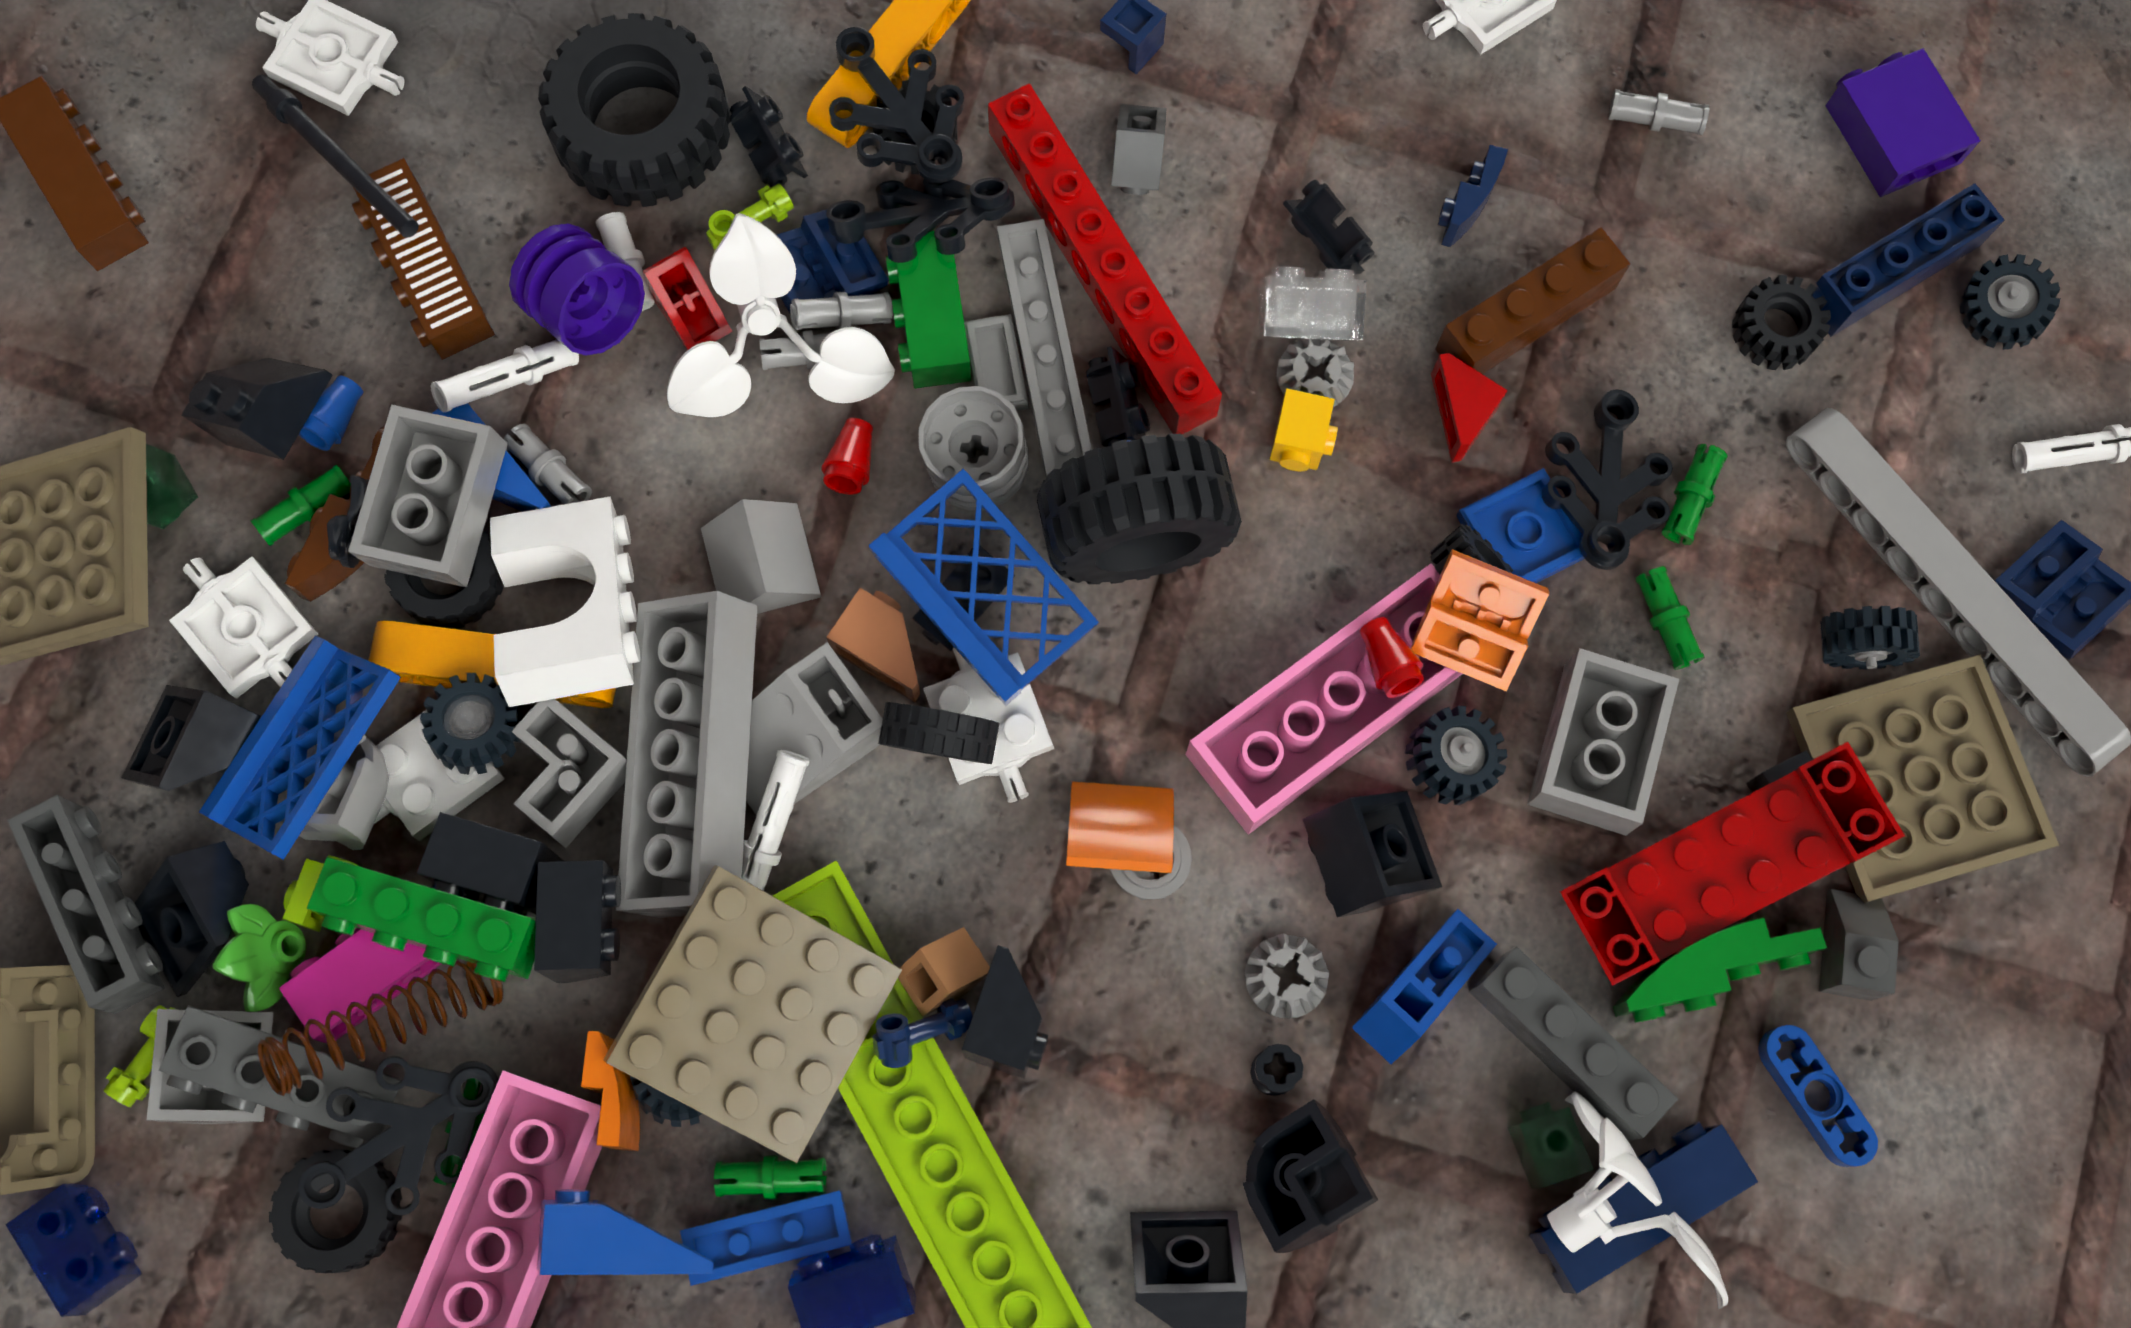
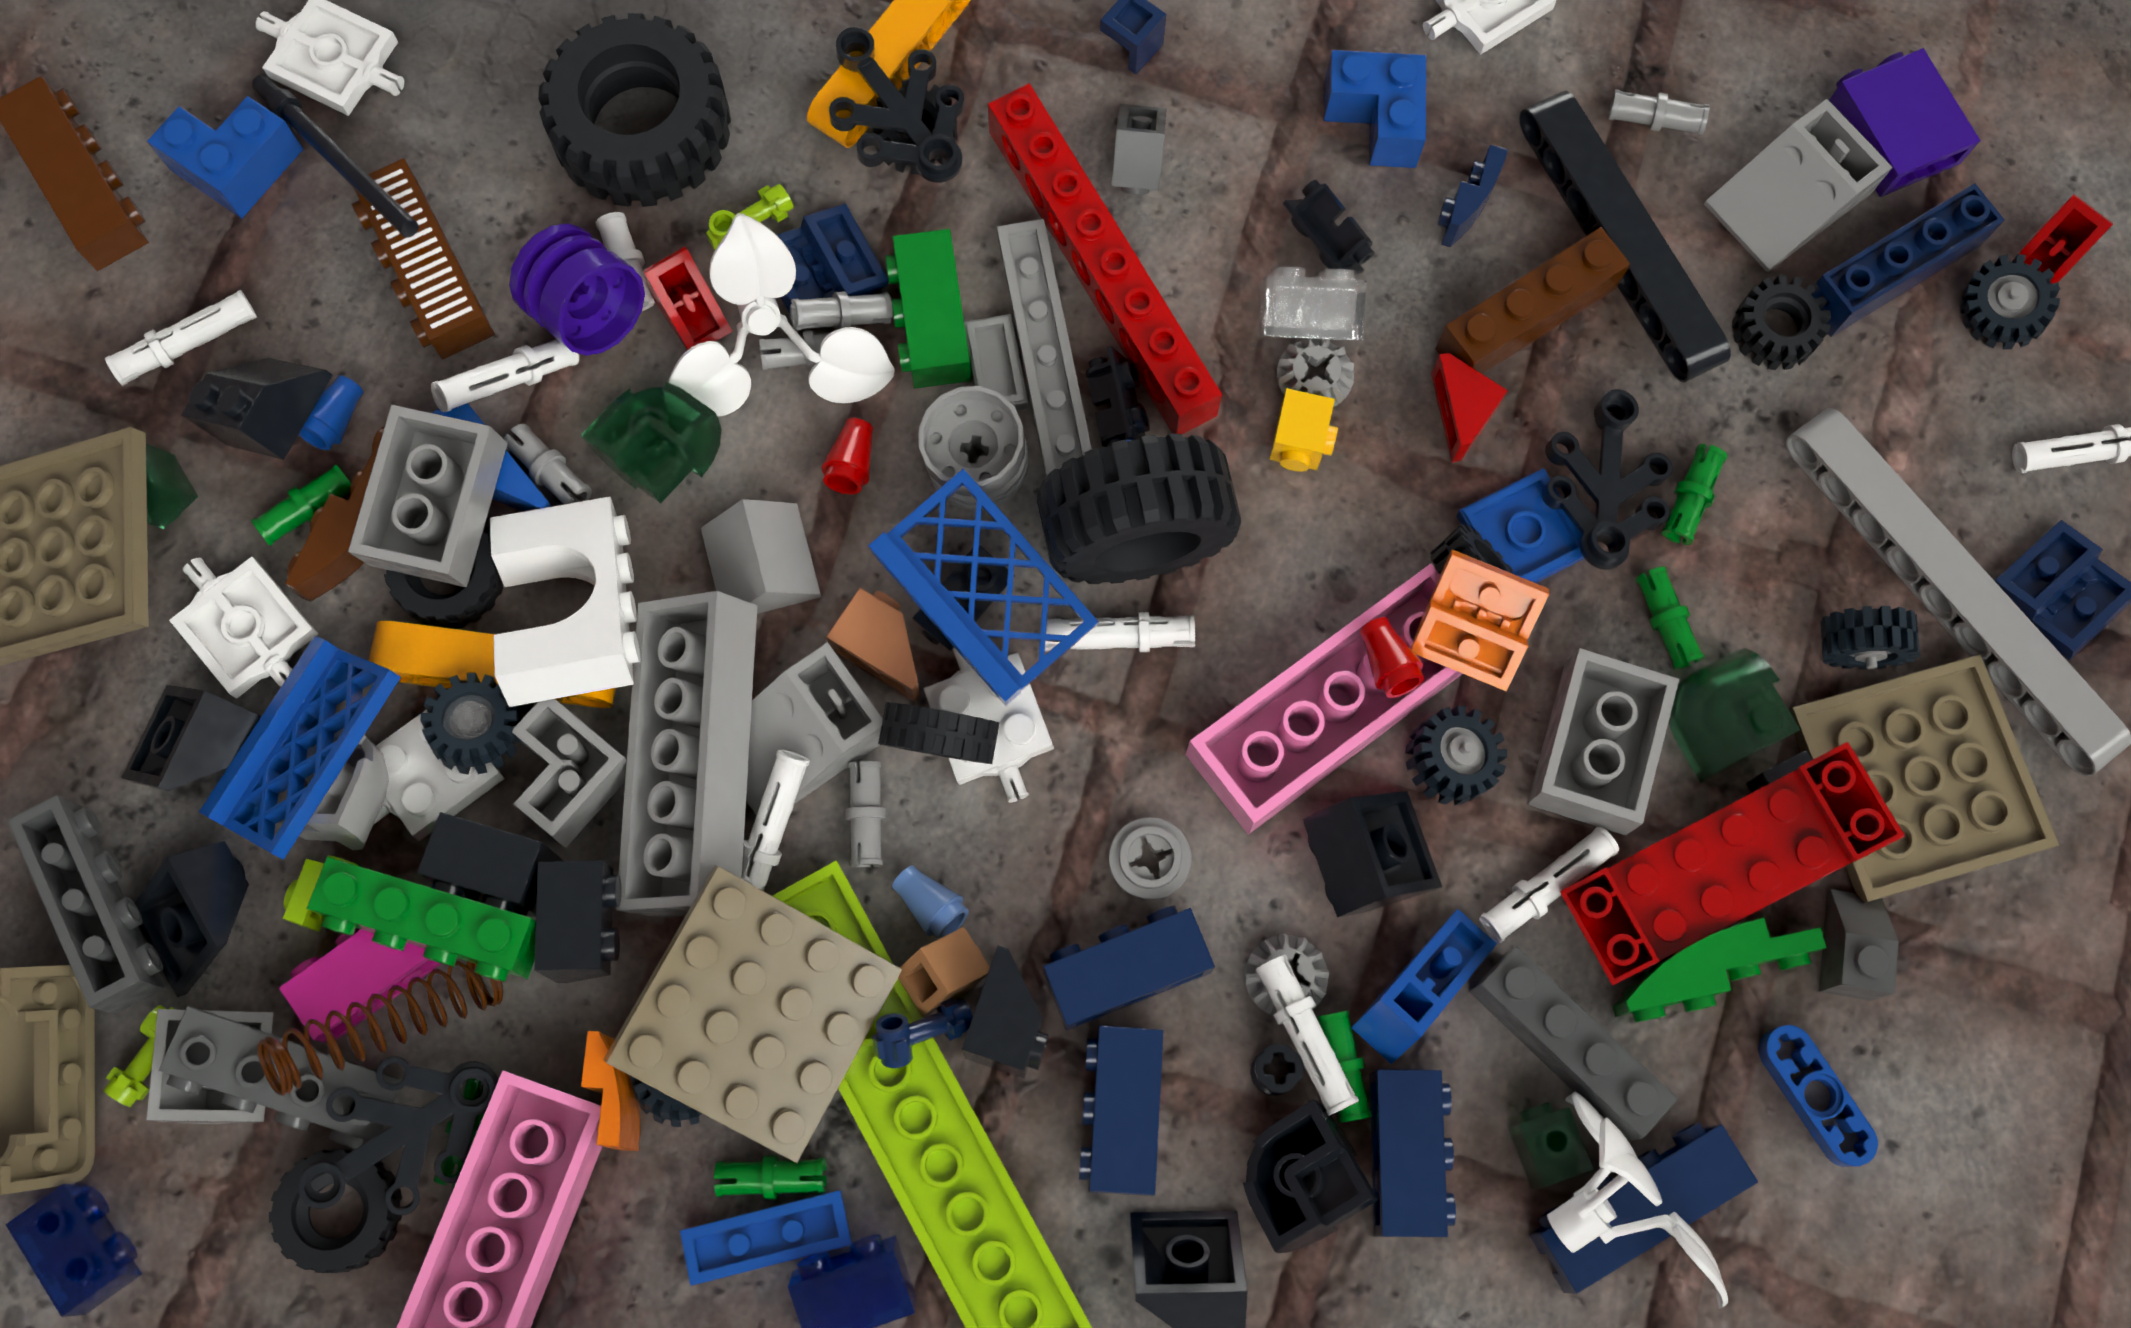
bright green plate [213,904,306,1012] -> none
black plate [327,475,369,568] -> none
blue slope [537,1189,714,1275] -> none
black hinge [730,86,808,187] -> none
black plant [826,177,1015,263] -> none
orange slope [1066,781,1174,873] -> none
none -> white pin [105,290,258,386]
none -> blue brick [147,96,303,219]
none -> clear green brick [580,382,722,504]
none -> light grey pin [845,761,886,868]
none -> medium blue cone [892,865,969,939]
none -> dark blue brick [1043,905,1215,1031]
none -> white pin [1045,612,1195,652]
none -> dark blue brick [1079,1026,1164,1196]
none -> white pin [1256,955,1359,1116]
none -> green pin [1316,1010,1372,1123]
none -> blue brick [1324,50,1426,168]
none -> dark blue brick [1369,1070,1456,1237]
none -> white pin [1479,826,1619,943]
none -> black beam [1519,91,1731,383]
none -> clear green brick [1669,648,1800,783]
none -> light grey slope [1704,99,1892,273]
none -> red slope [2012,194,2113,284]

